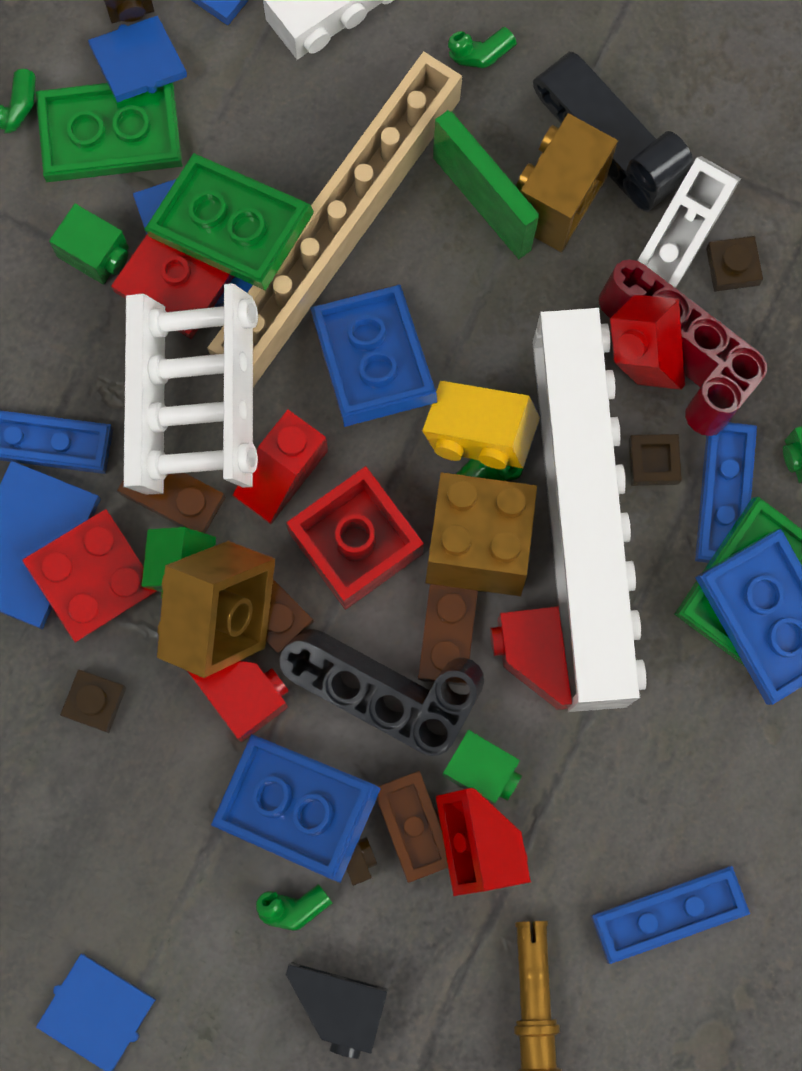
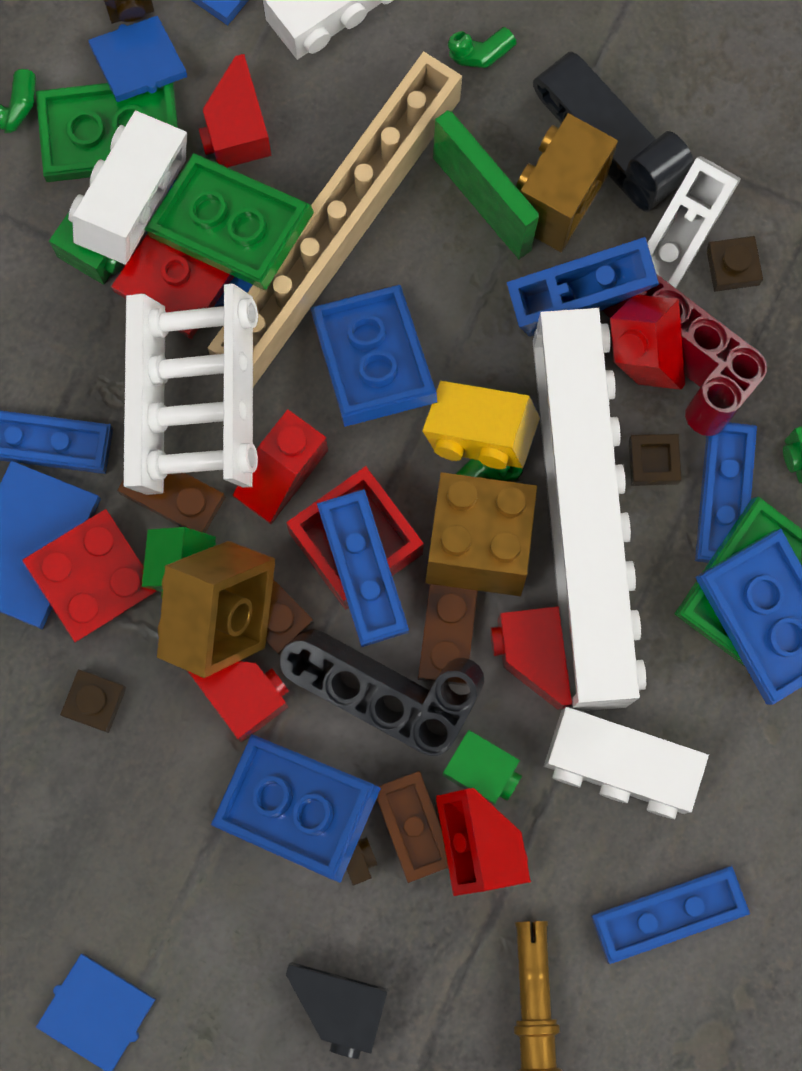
green arm [256,883,333,931] -> none
none -> white brick [68,110,187,265]
none -> red slope [198,54,272,168]
none -> blue tile [317,489,409,647]
none -> blue slope [507,237,660,337]
none -> white brick [543,707,709,820]

